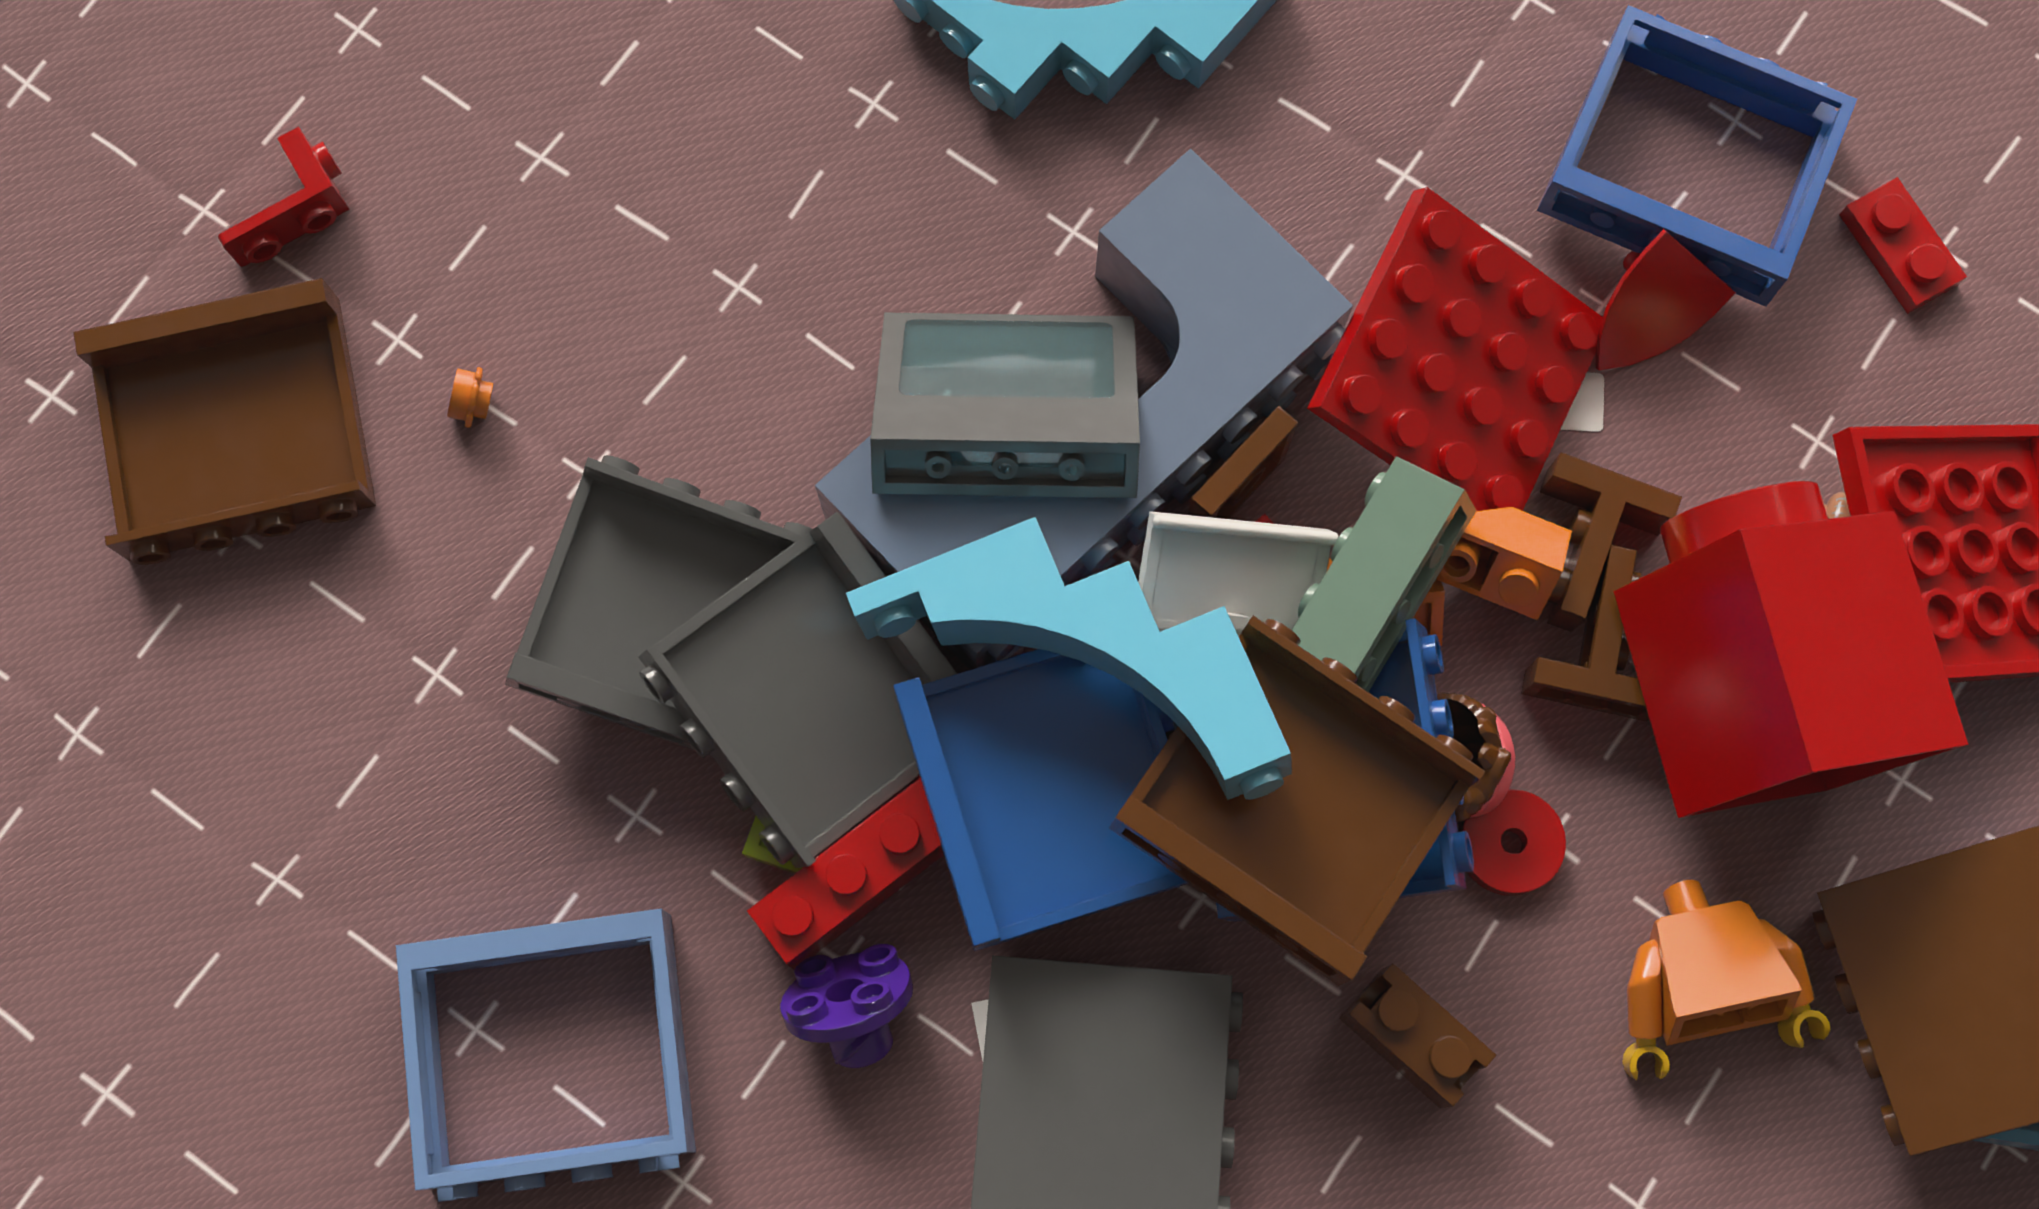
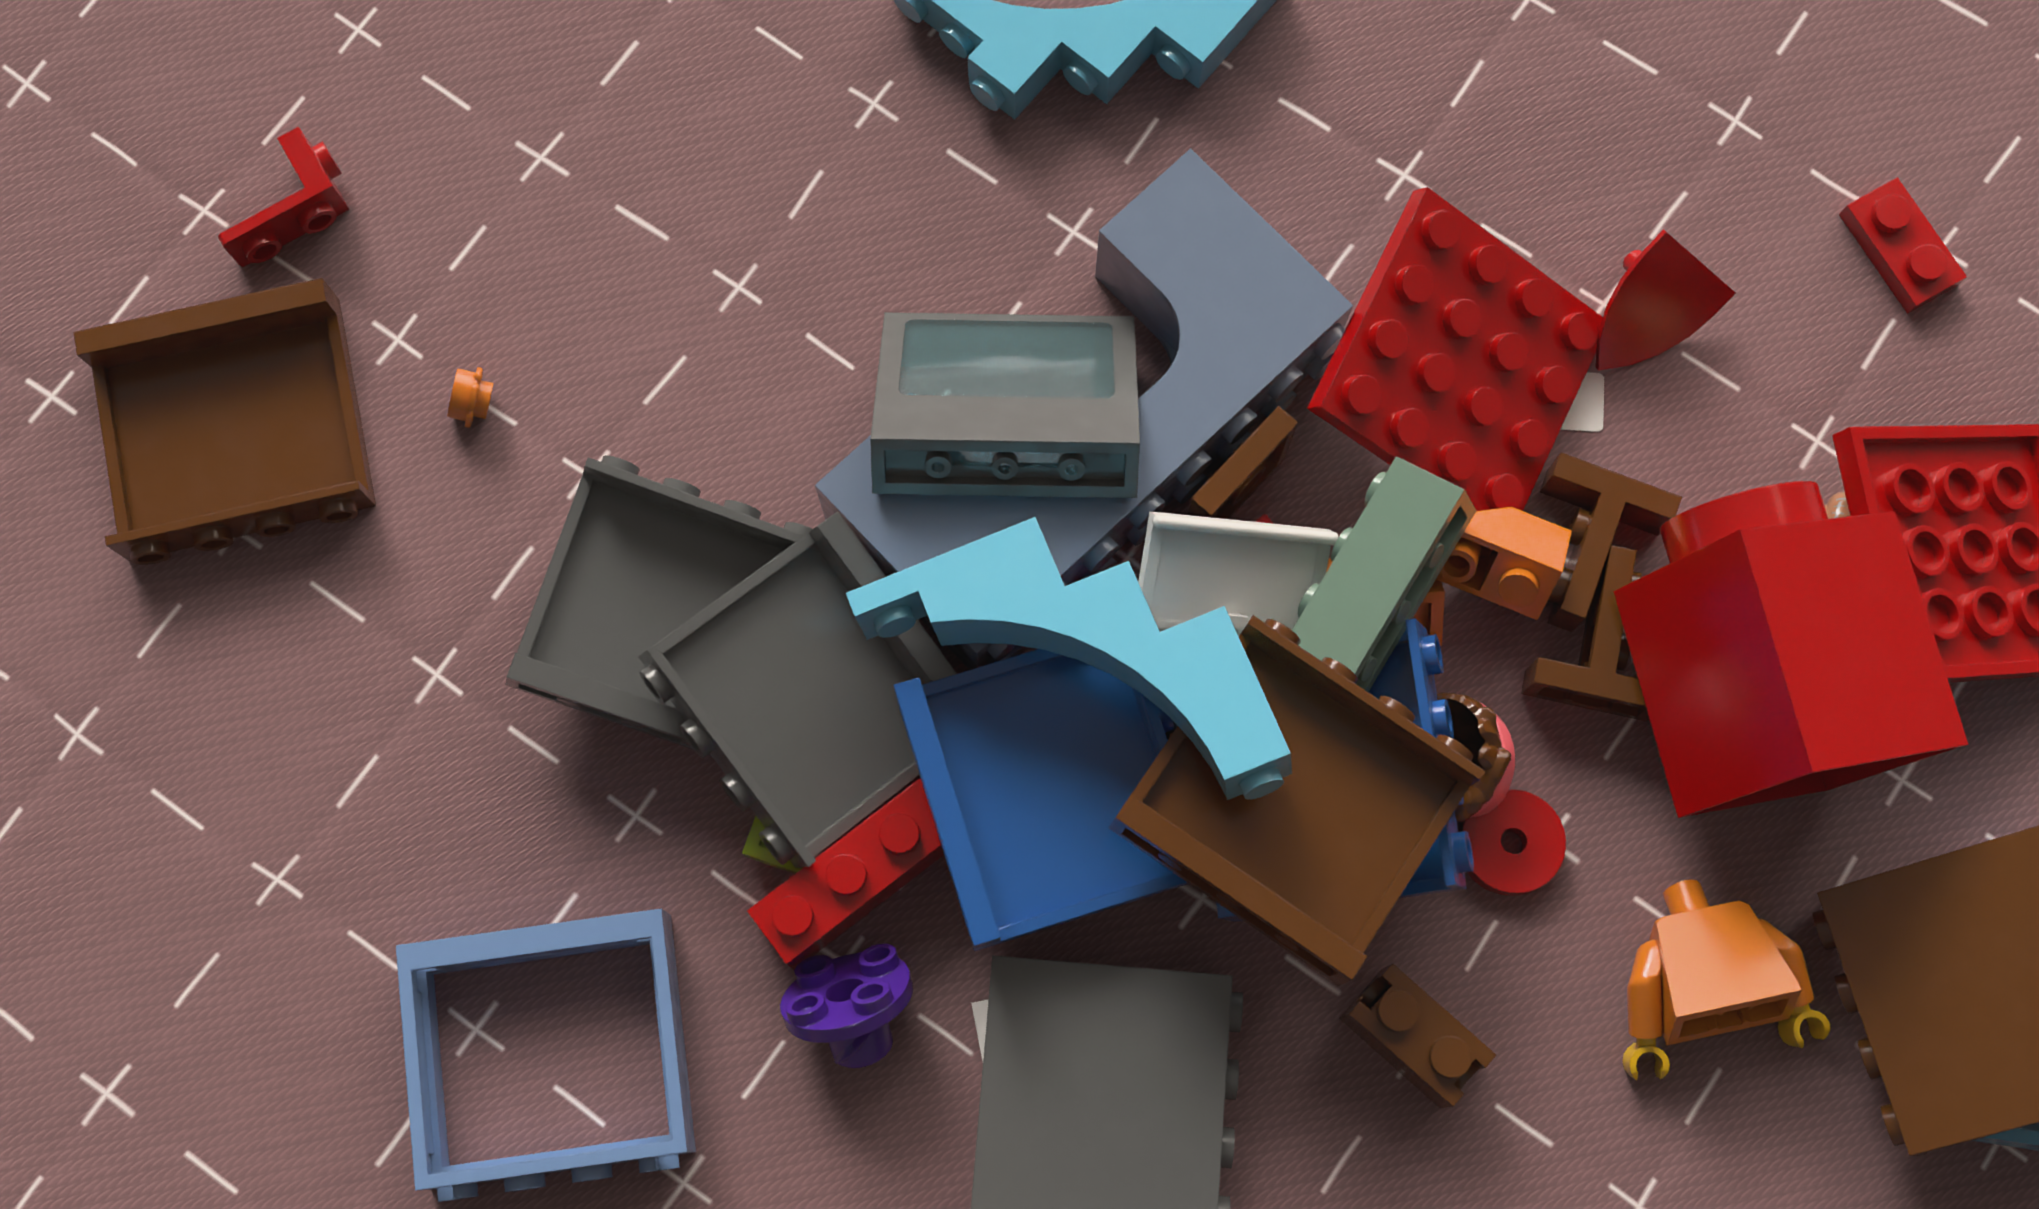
blue window [1537,5,1857,307] -> none

